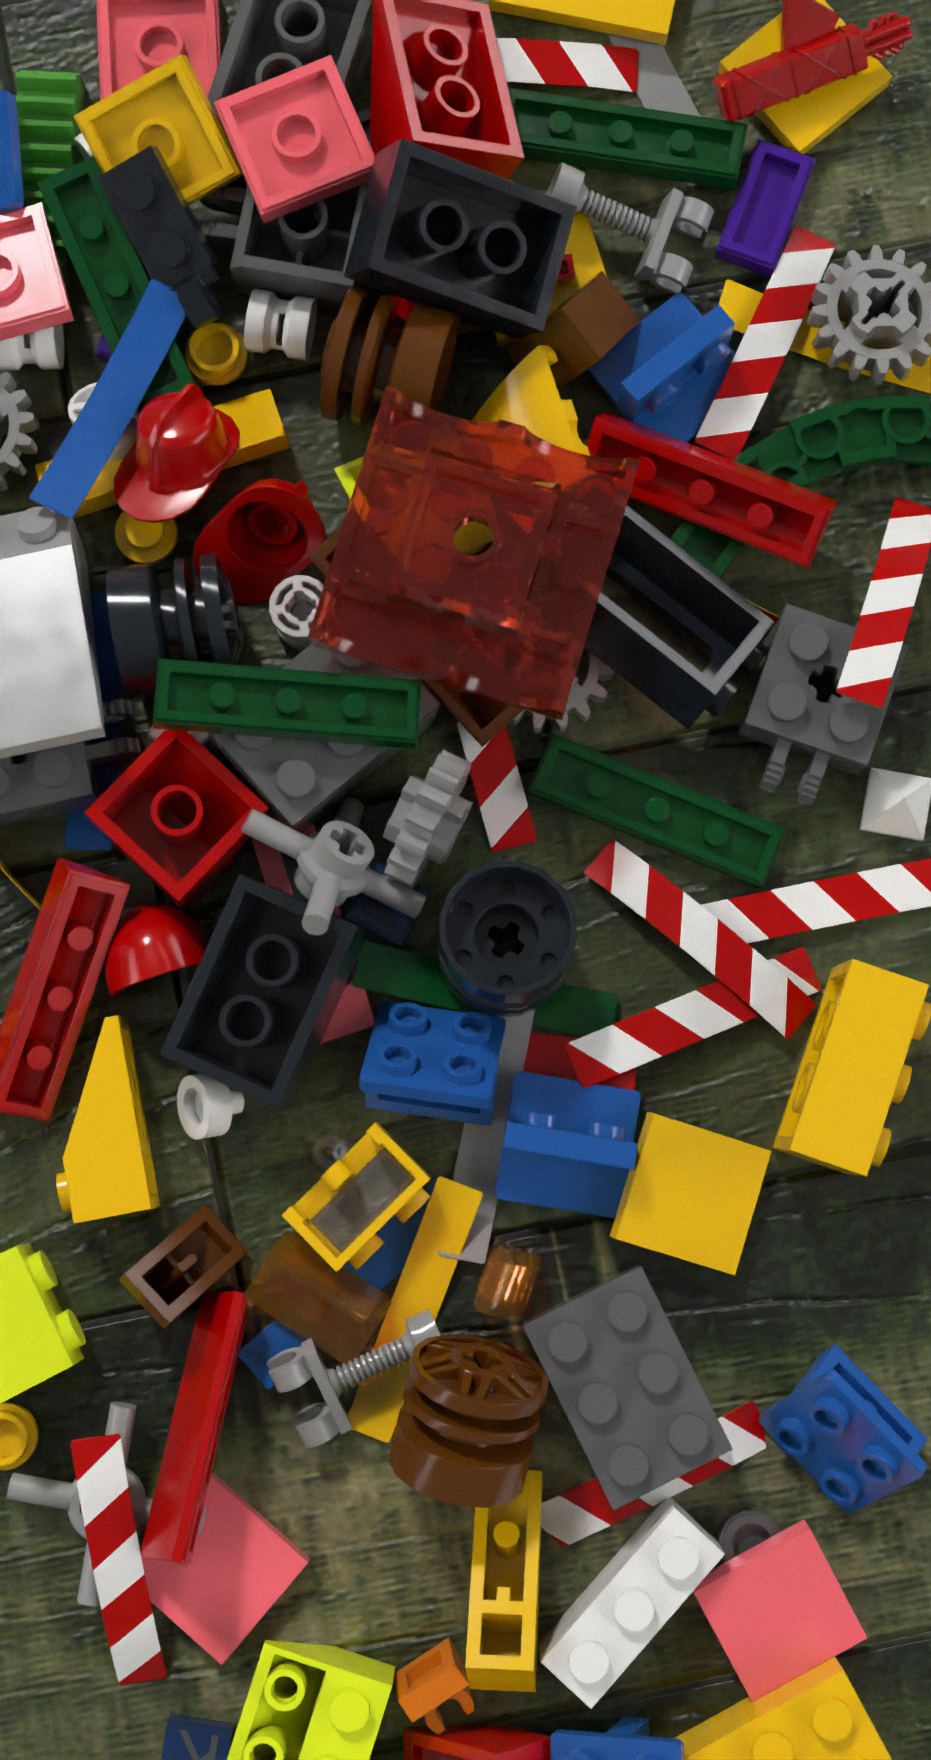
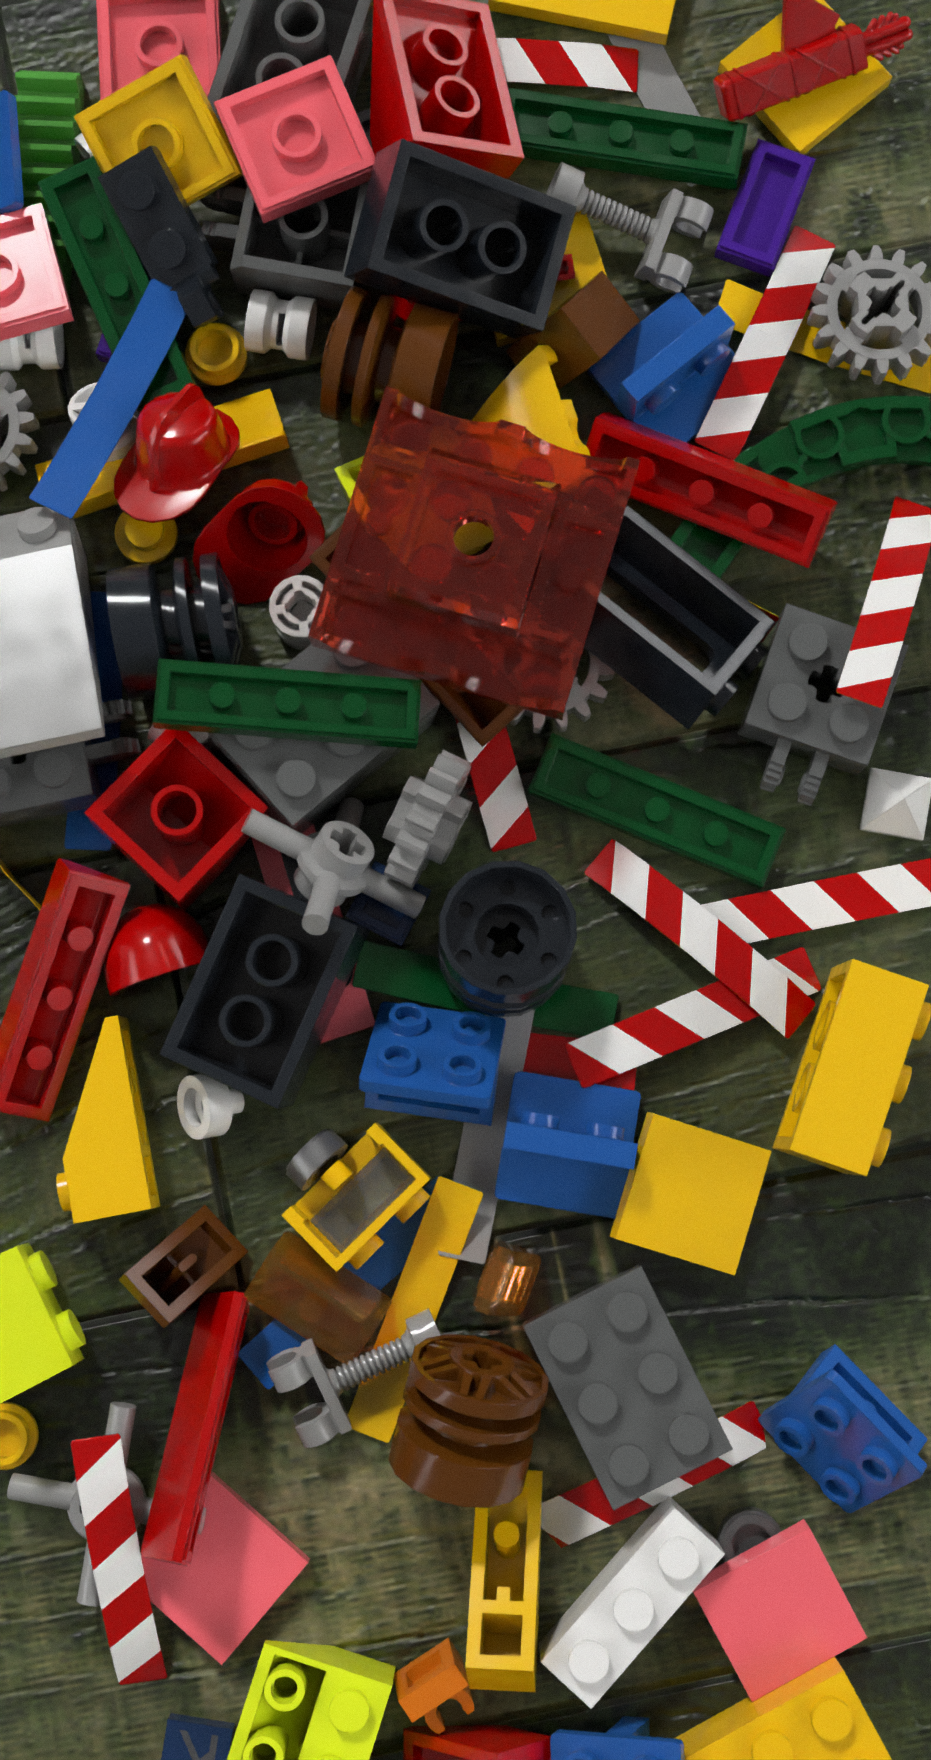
none -> flat silver tile [286,1129,348,1191]

